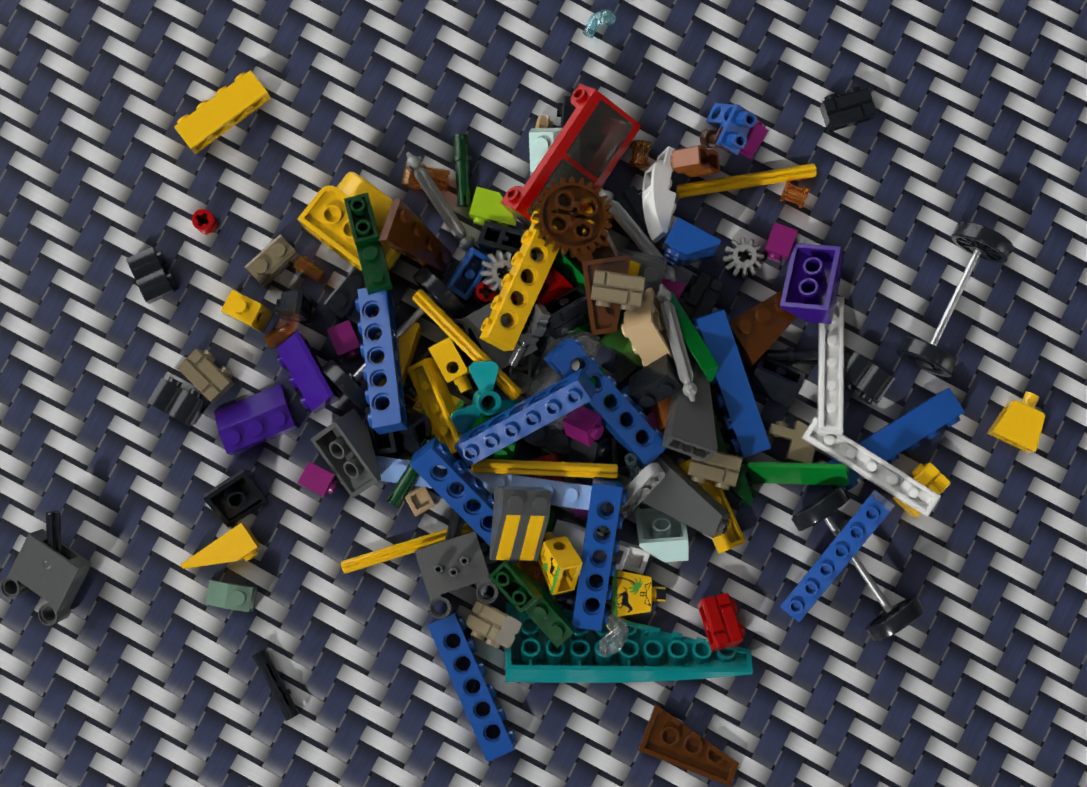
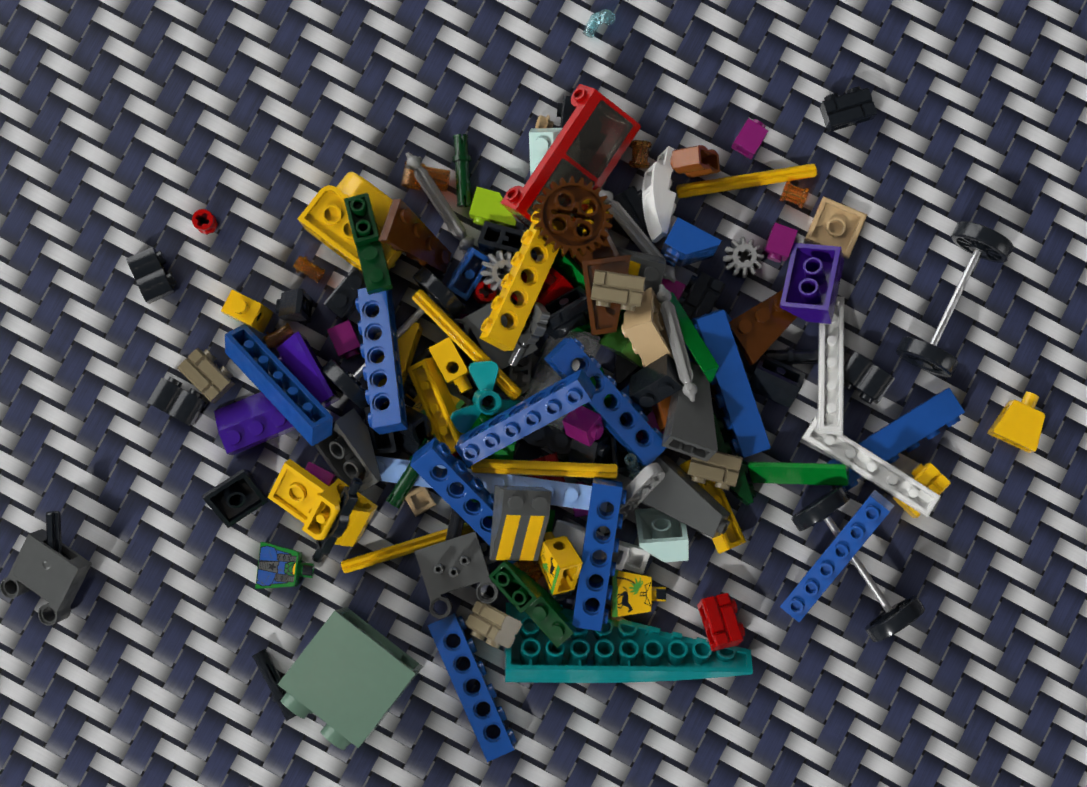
yellow brick [174,70,271,155] -> none
yellow slope [180,523,261,569] -> none
sand green slope [205,580,258,612] -> none
dark tan brick [245,235,300,288] -> none
clear bracket [598,613,629,658] -> none
reddish brown wing [638,704,739,787] -> none
blue hips [700,103,757,155] -> none
dark tan brick [766,421,816,463] -> none
none -> blue brick [225,324,333,446]
none -> torso [255,542,314,589]
none -> yellow piece [267,459,378,563]
none -> sand green piece [277,607,423,750]
none -> tan tile [804,196,867,259]

